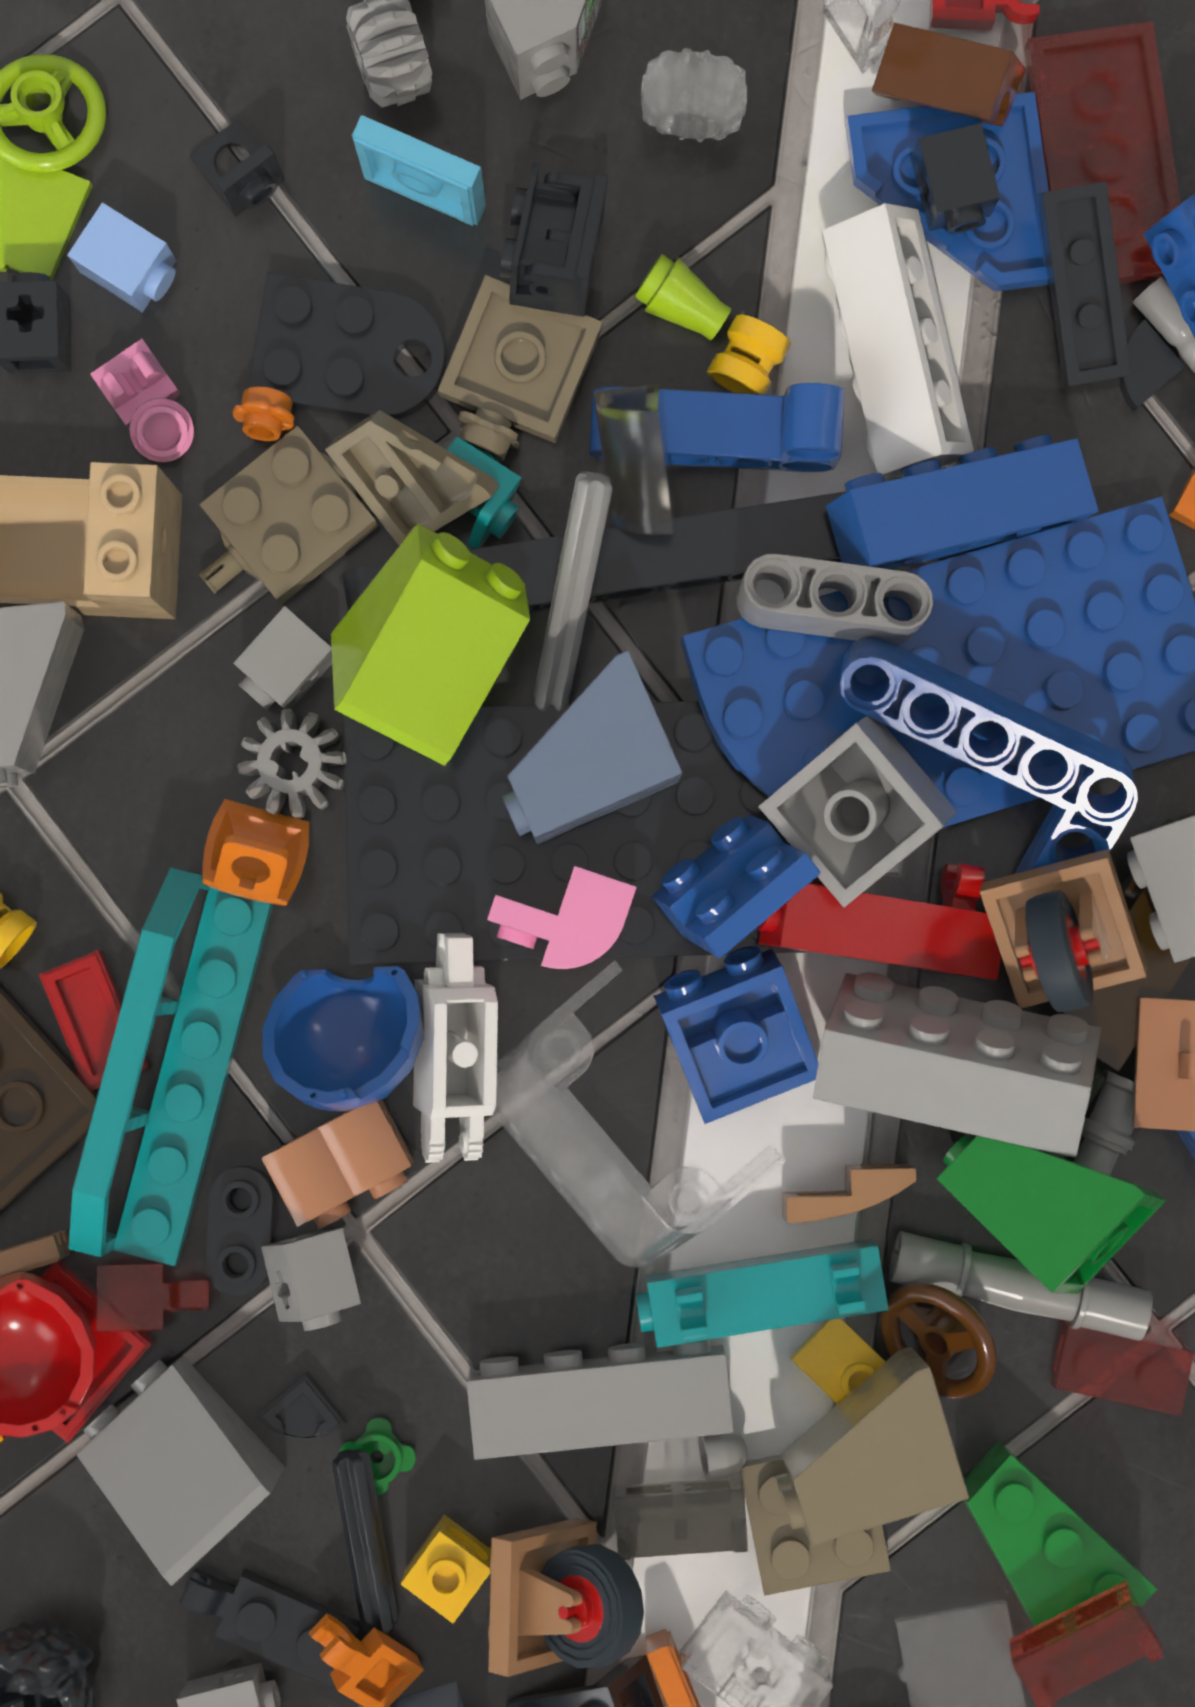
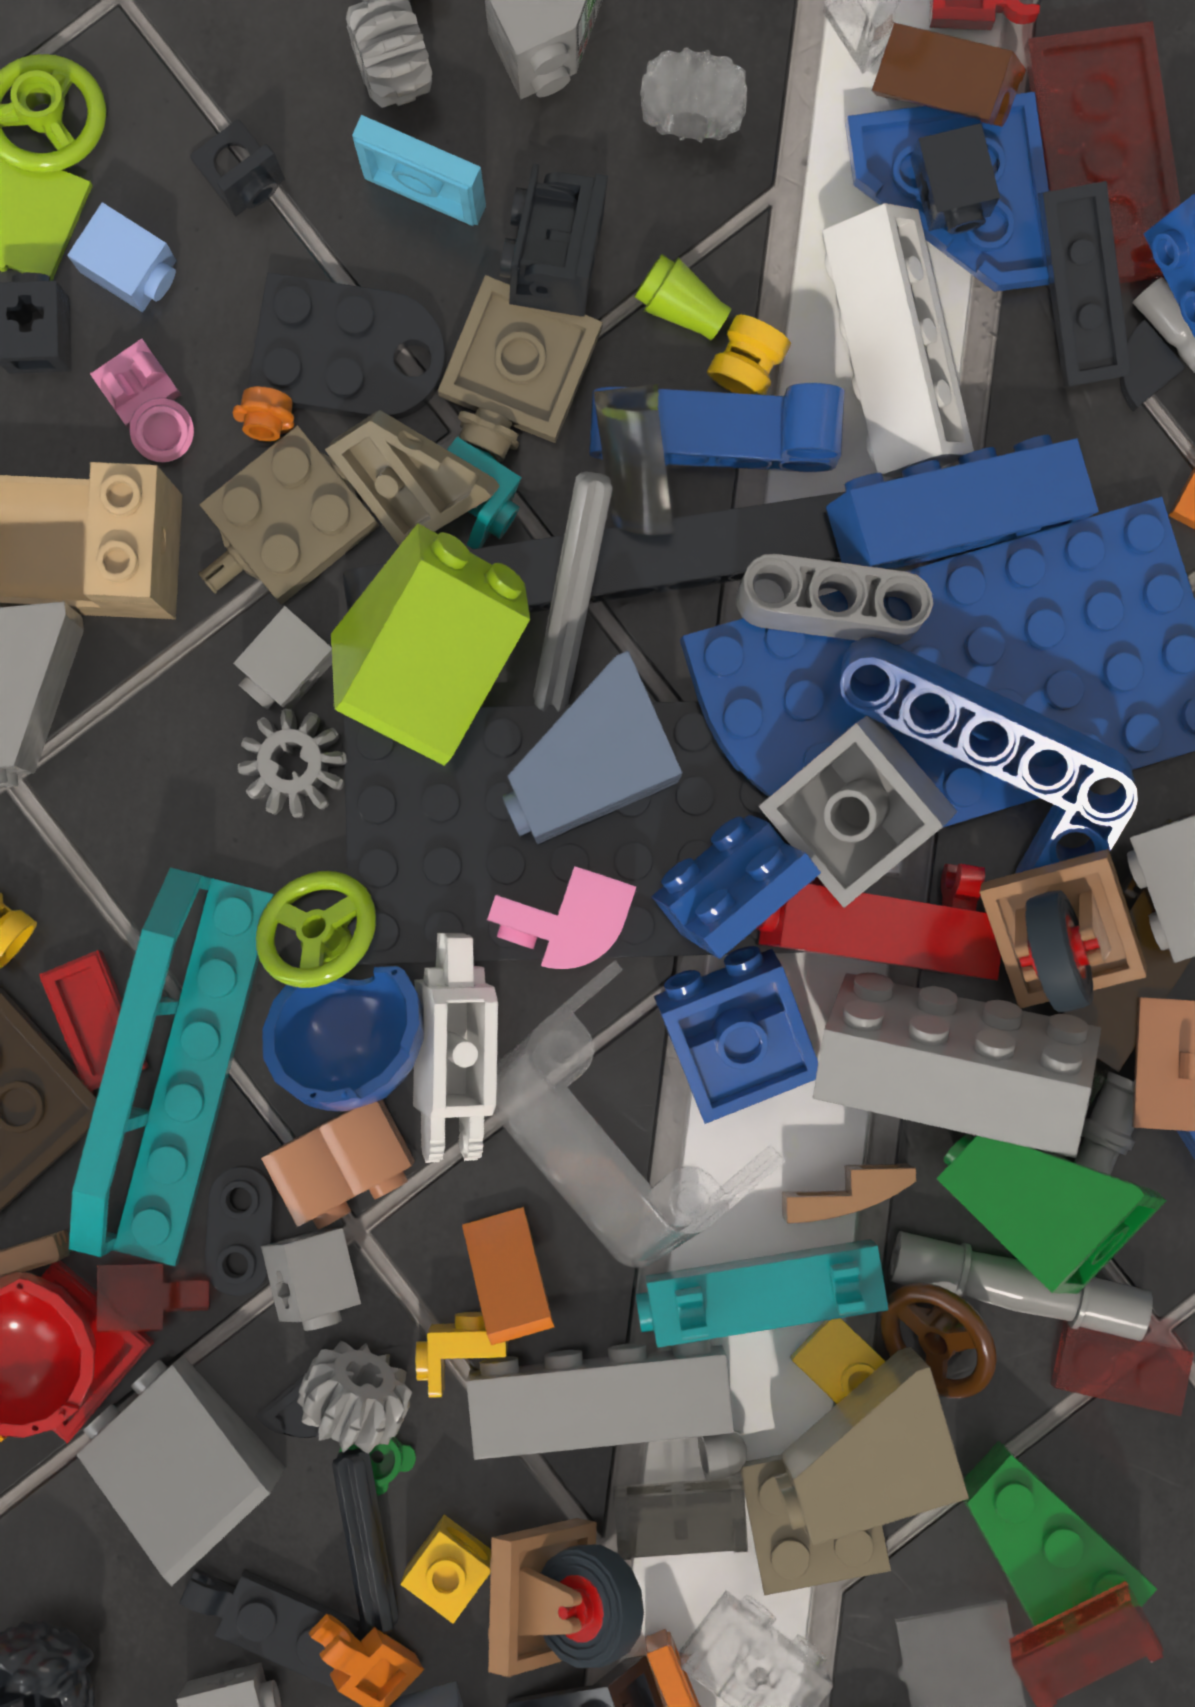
orange piece [202,799,309,906] -> none
none -> lime piece [256,871,376,988]
none -> light grey gear [297,1341,412,1454]
none -> yellow bracket [416,1312,508,1398]
none -> orange tile [462,1207,554,1345]

